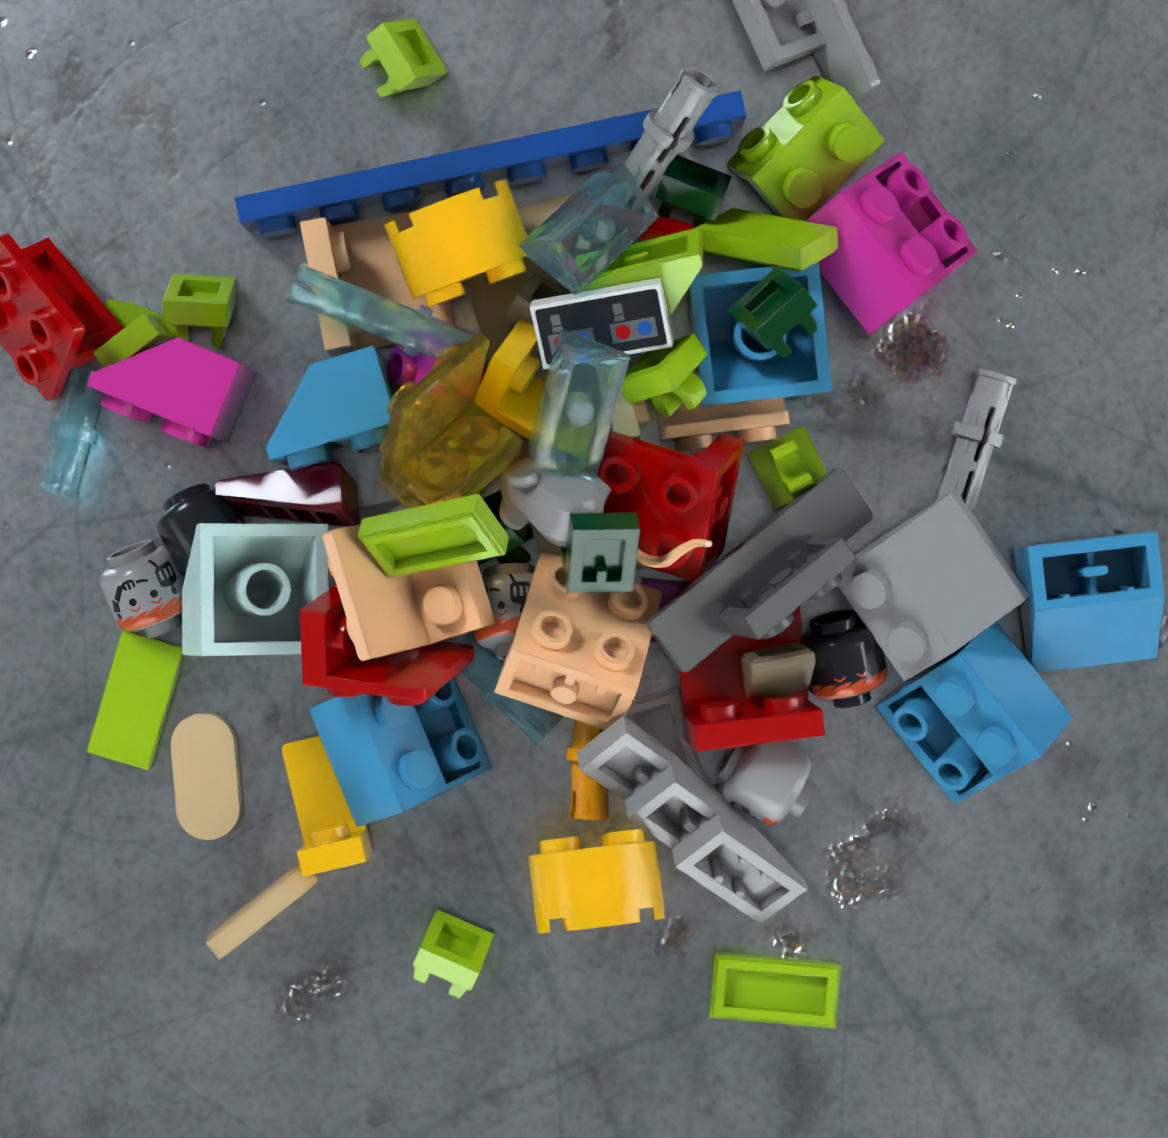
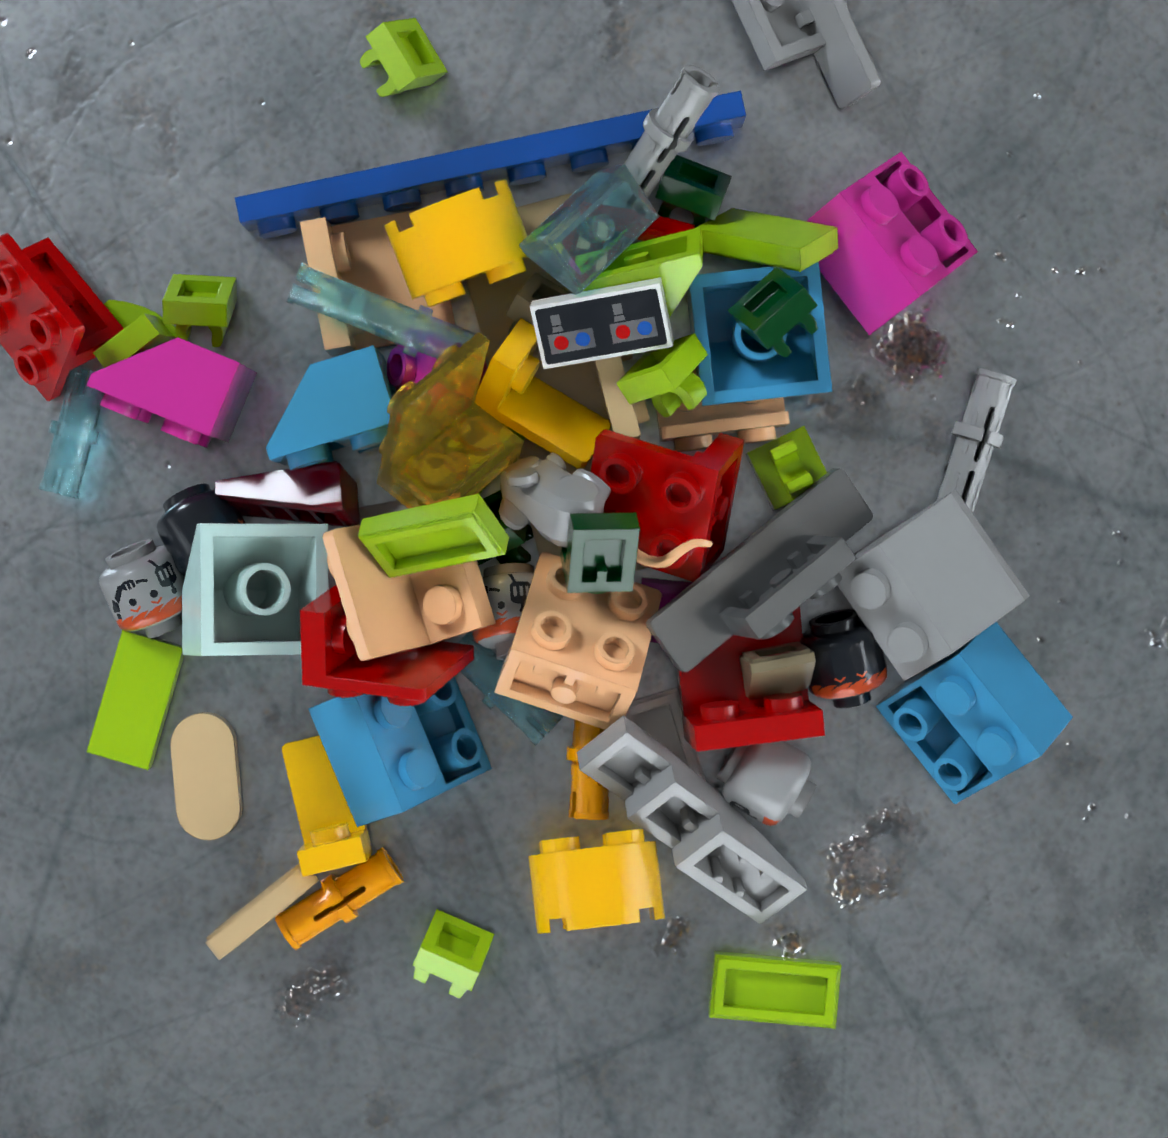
clear light blue slope [529,330,630,478] -> none
lime bracket [727,76,885,221] -> none
dark azure slope [1014,531,1165,672] -> none
none -> light orange pin [275,847,404,950]

